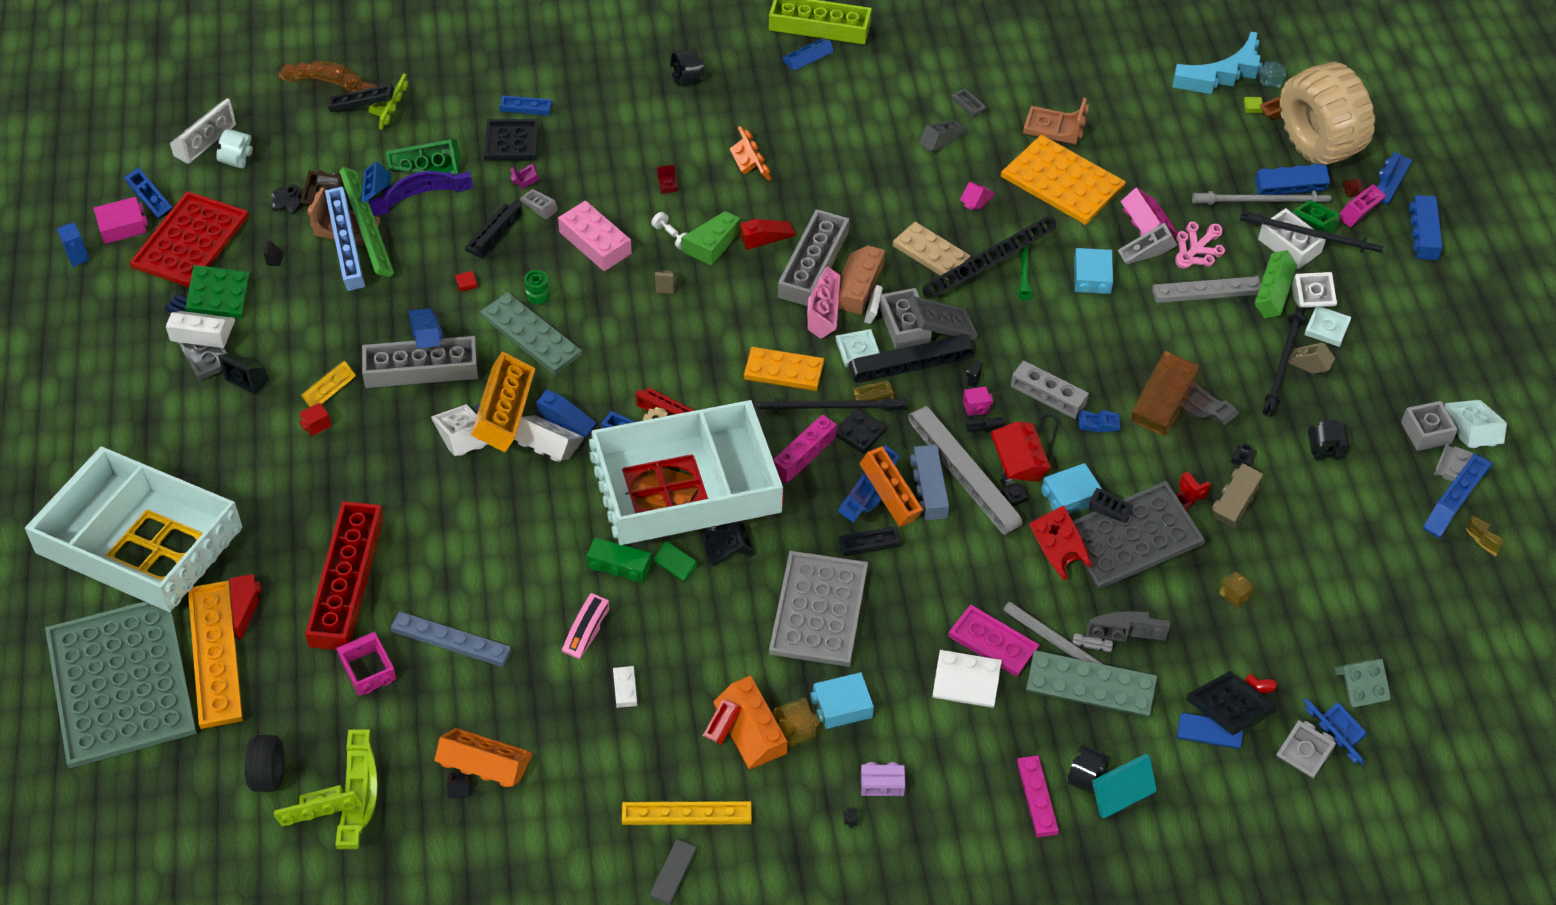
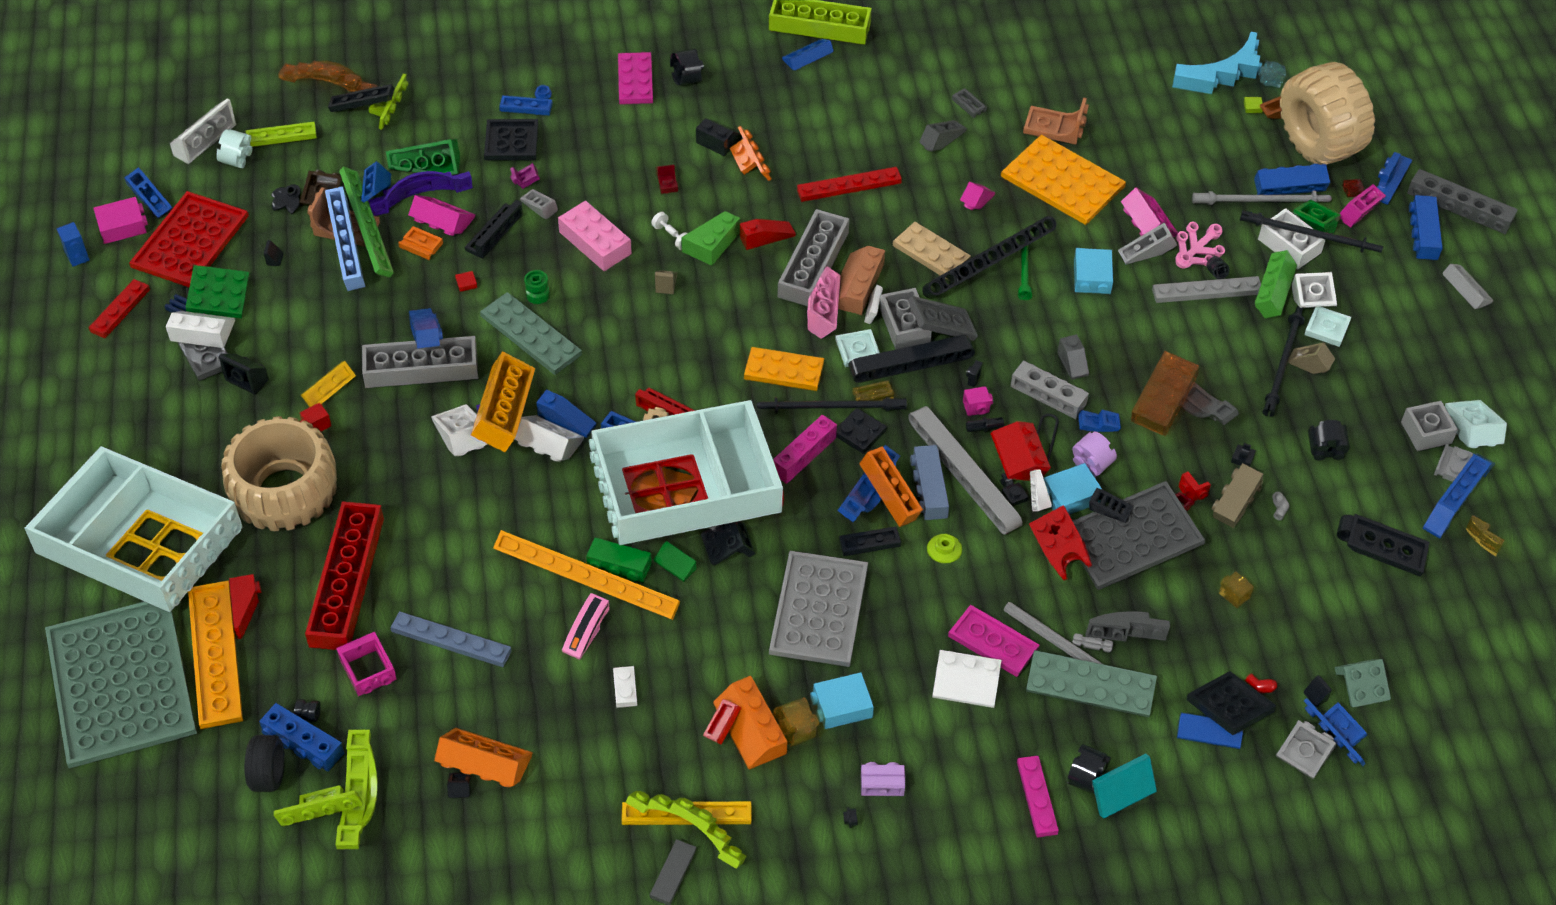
none -> red plate [88,279,150,339]
none -> tan tyre [221,416,337,531]
none -> lime plate [246,122,317,147]
none -> blue brick [259,703,344,772]
none -> black wheel [294,699,321,722]
none -> orange plate [399,226,443,260]
none -> dark pink slope [408,195,476,236]
none -> light orange plate [493,530,680,620]
none -> blue plate [535,85,552,99]
none -> dark pink plate [618,52,653,104]
none -> lime piece [625,791,746,869]
none -> black slope [696,118,742,156]
none -> red plate [797,167,902,202]
none -> lime piece [927,534,962,563]
none -> white slope [1030,469,1052,511]
none -> dark grey slope [1057,334,1089,380]
none -> lavender brick [1072,431,1117,478]
none -> black wheel [1206,256,1230,279]
none -> light grey arm [1272,492,1289,520]
none -> black slope [1303,675,1332,707]
none -> black hinge [1336,514,1430,577]
none -> dark grey brick [1407,169,1518,234]
none -> light grey slope [1443,264,1493,309]

